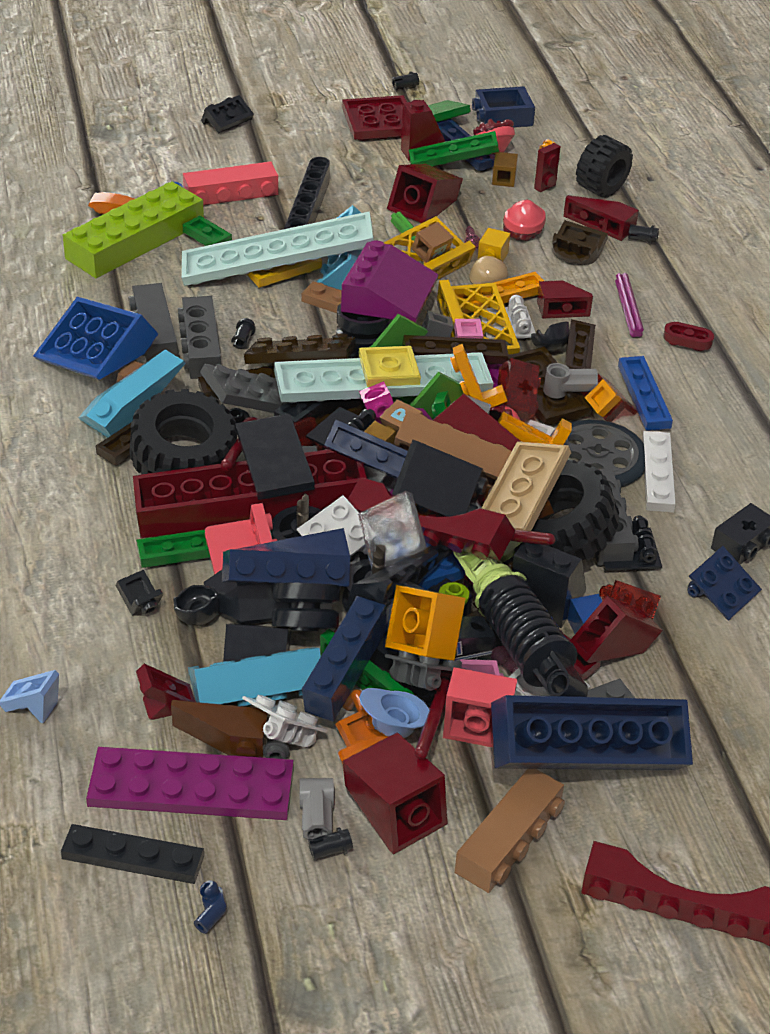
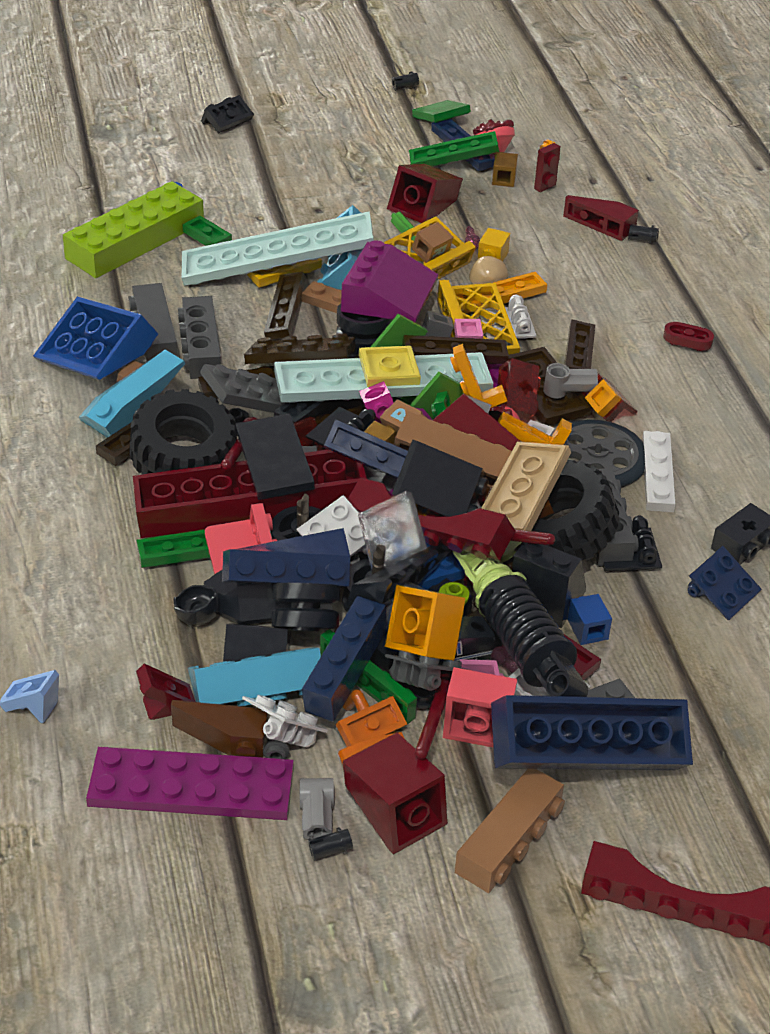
black plate [61,824,204,884] -> none
orange slope [88,192,135,214] -> none
black bracket [115,569,163,616] -> none
coral brick [183,161,278,205] -> none
dark blue arm [194,880,227,934] -> none
black pin [231,318,256,349] -> none
black beam [284,157,330,229] -> none
dark red plate [342,95,407,141] -> none
light blue piece [359,688,429,738] -> none
dark red slope [401,100,445,161] -> none
dark blue window [472,86,535,128] -> none
coral hair [503,199,546,241] -> none
black hair [531,321,570,351] -> none
dark red slope [537,280,593,319] -> none
dark brown slope [552,220,608,265] -> none
dark red slope [570,596,663,663] -> none
black tyre [576,135,633,198] -> none
clear red hinge [599,580,661,620] -> none
magenta axle [615,273,644,338] -> none
blue plate [618,356,673,431] -> none
none -> dark brown plate [264,271,306,340]

